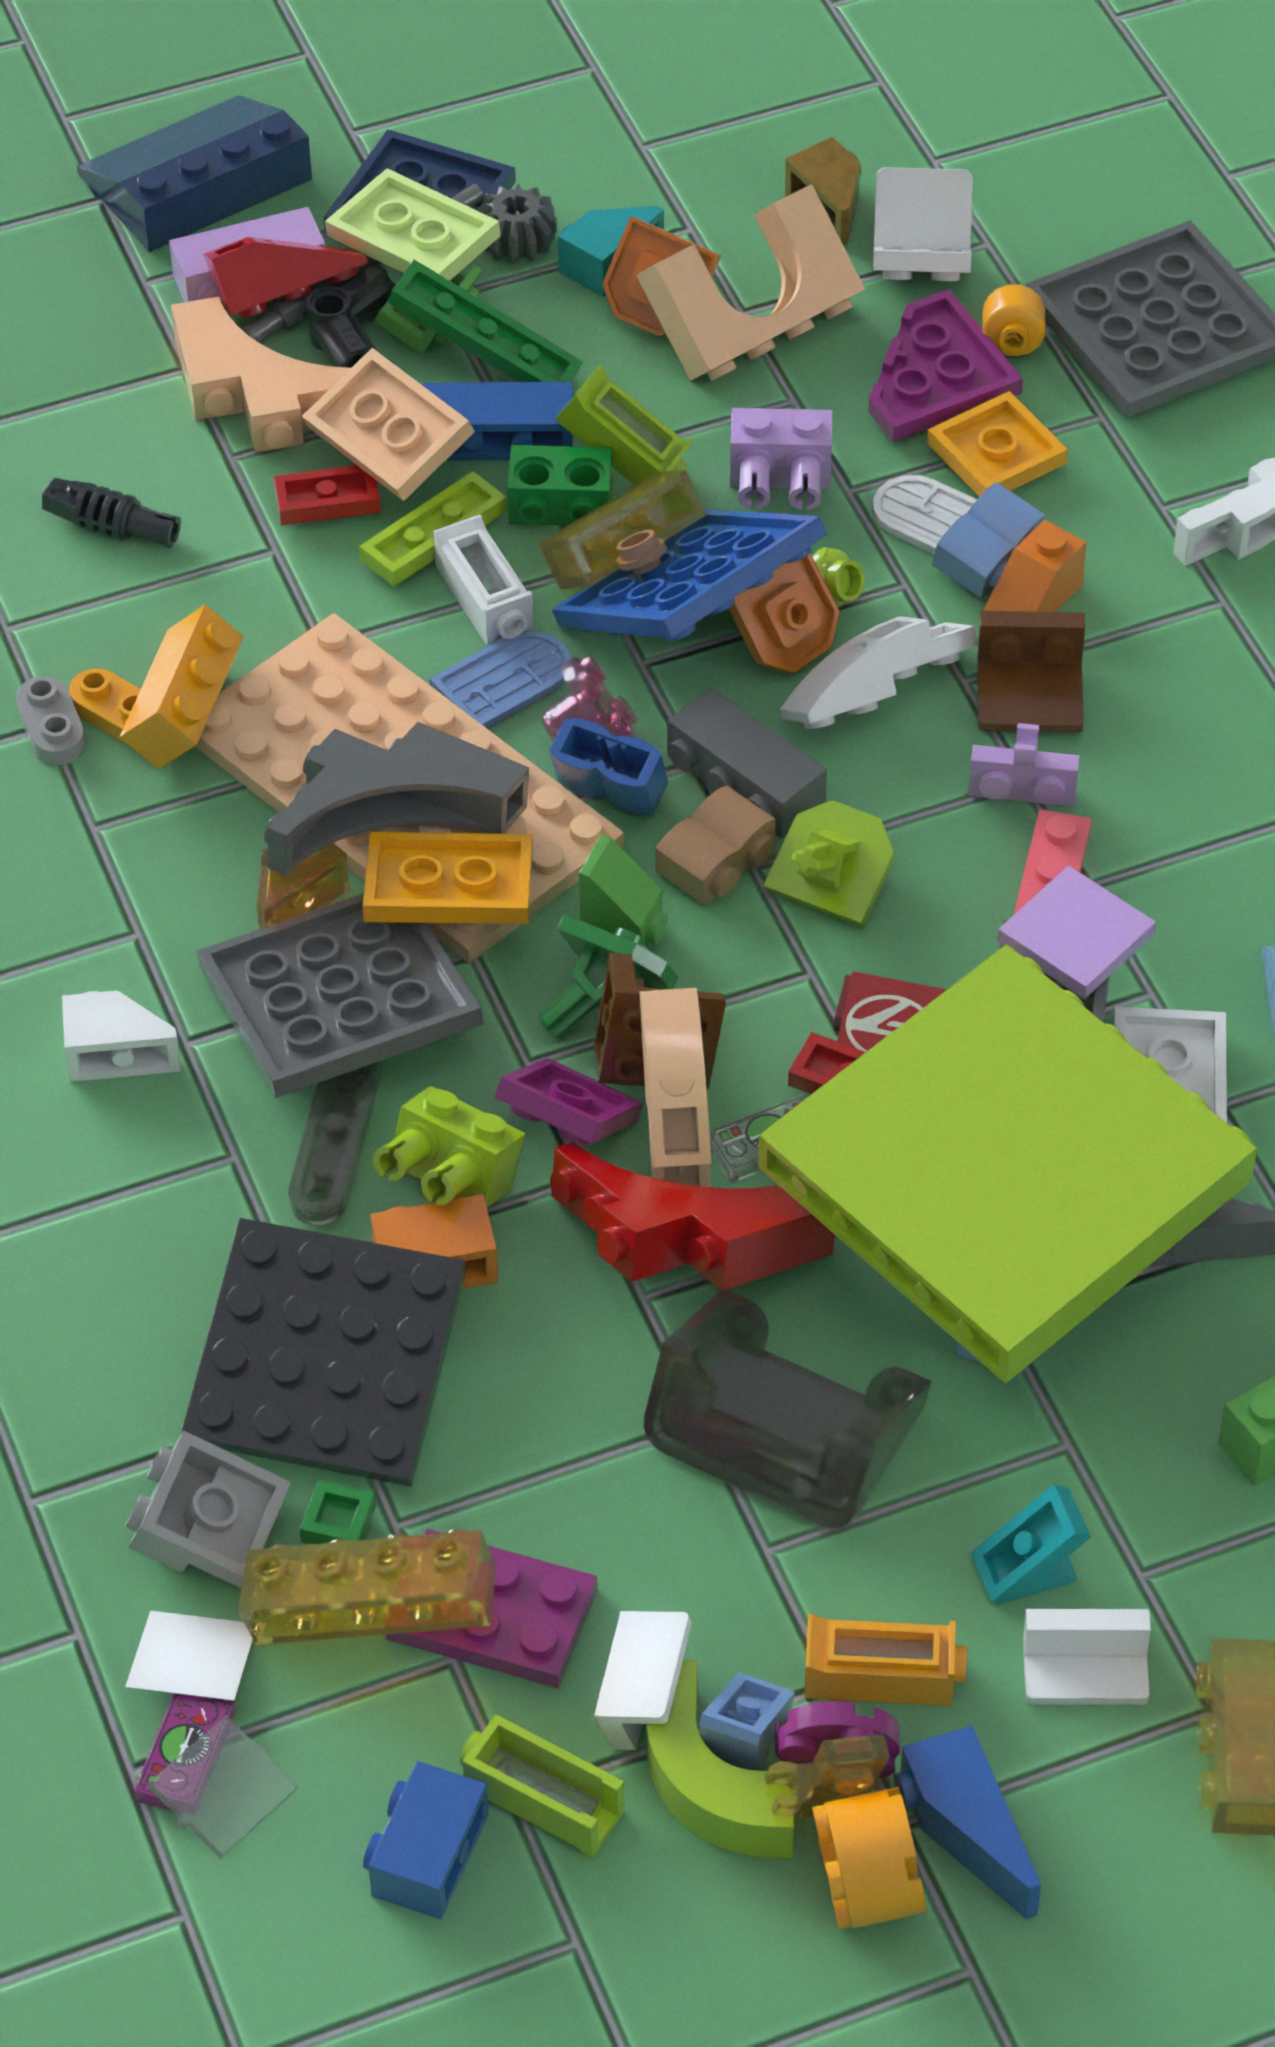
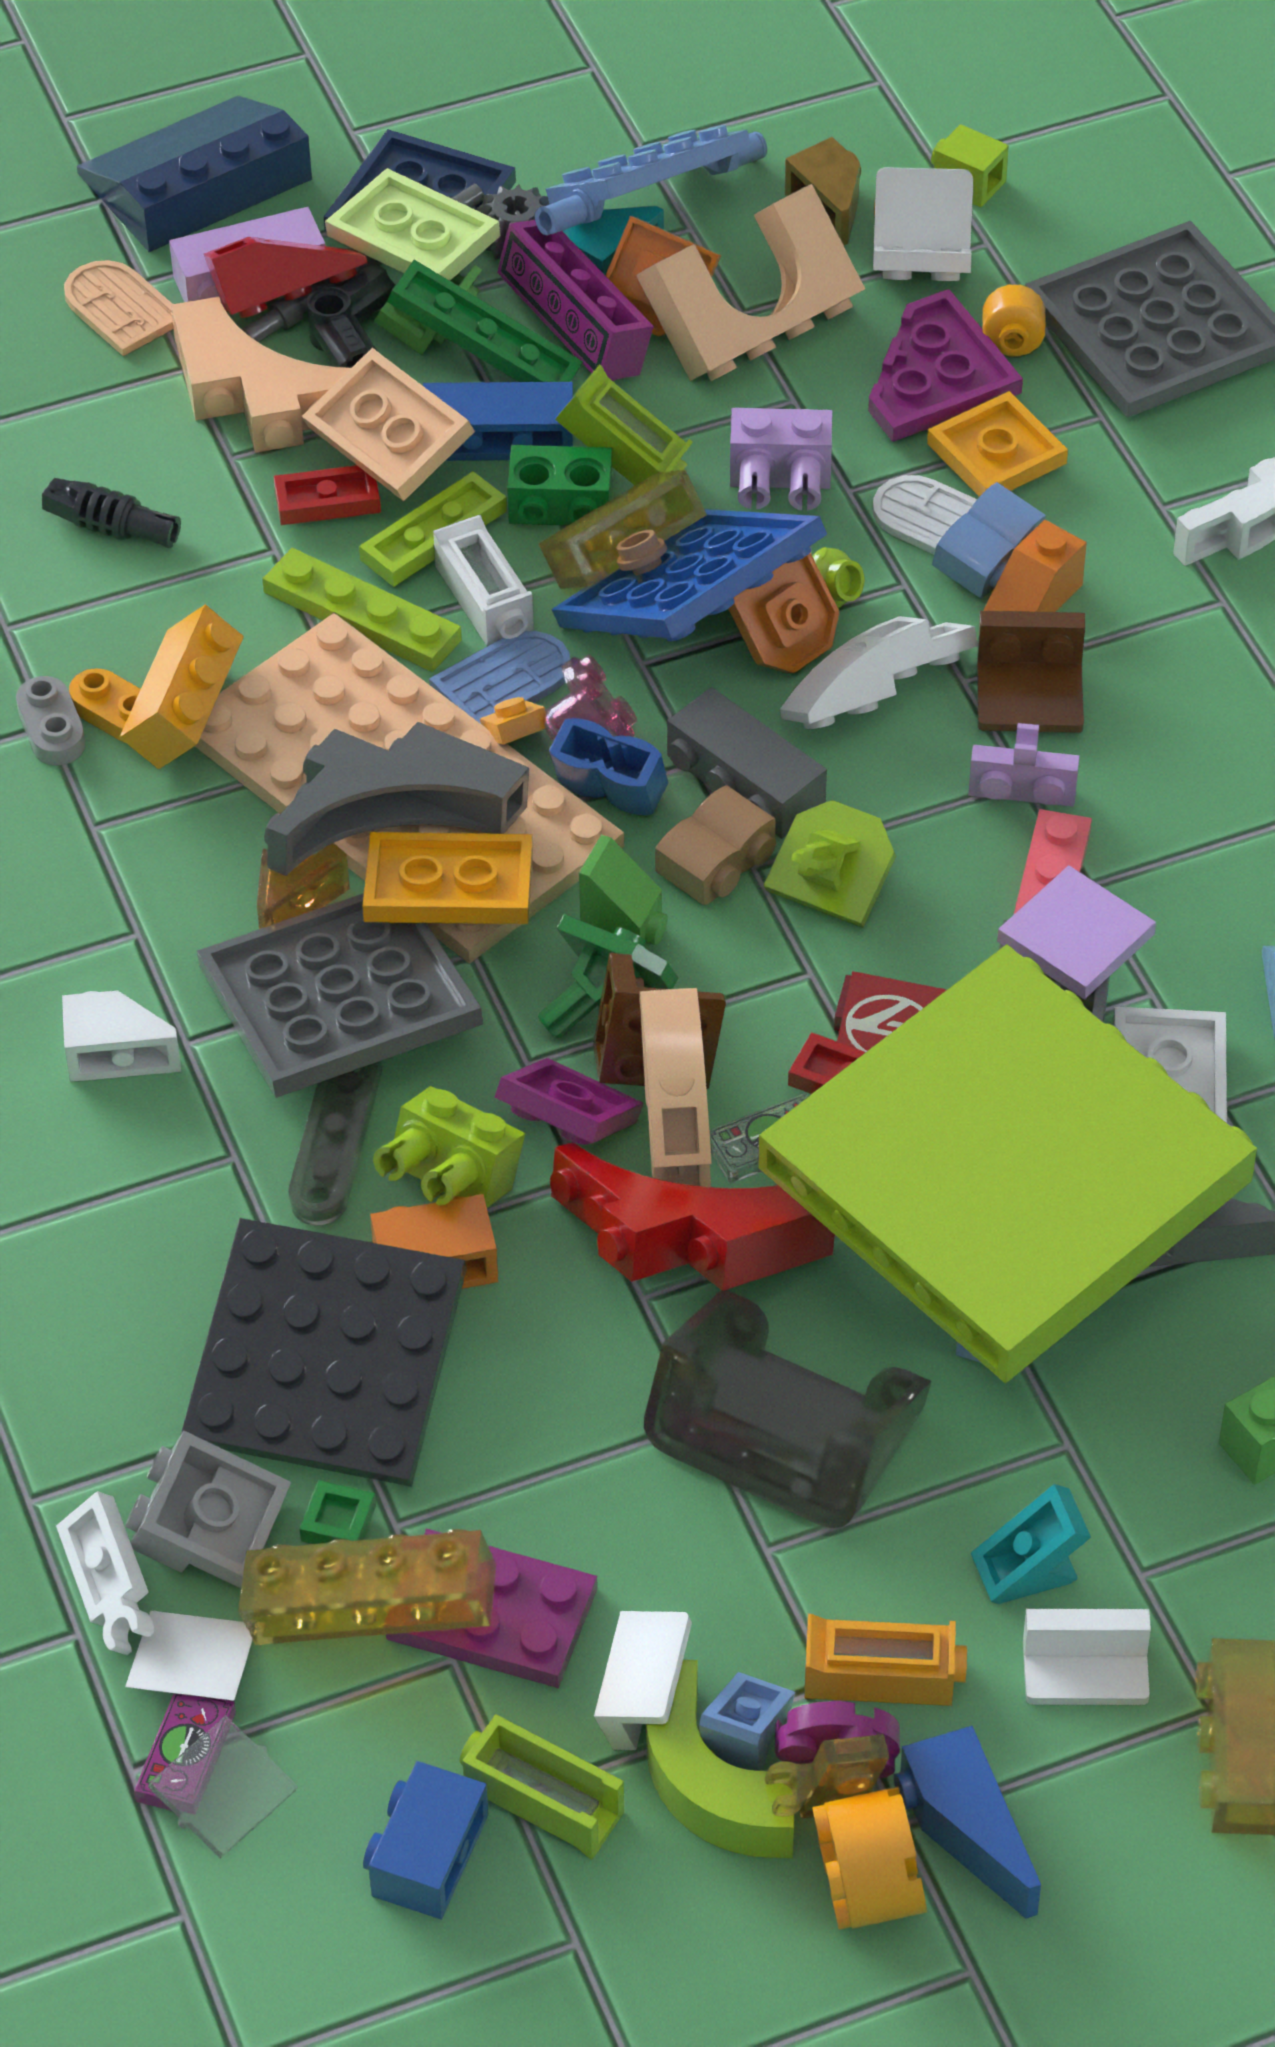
none -> white plate [56,1491,154,1655]
none -> light nougat window [64,260,174,356]
none -> lime plate [262,547,462,672]
none -> light orange plate [480,697,550,745]
none -> magenta brick [497,220,654,381]
none -> medium blue plate [535,125,767,235]
none -> lime brick [931,124,1009,208]

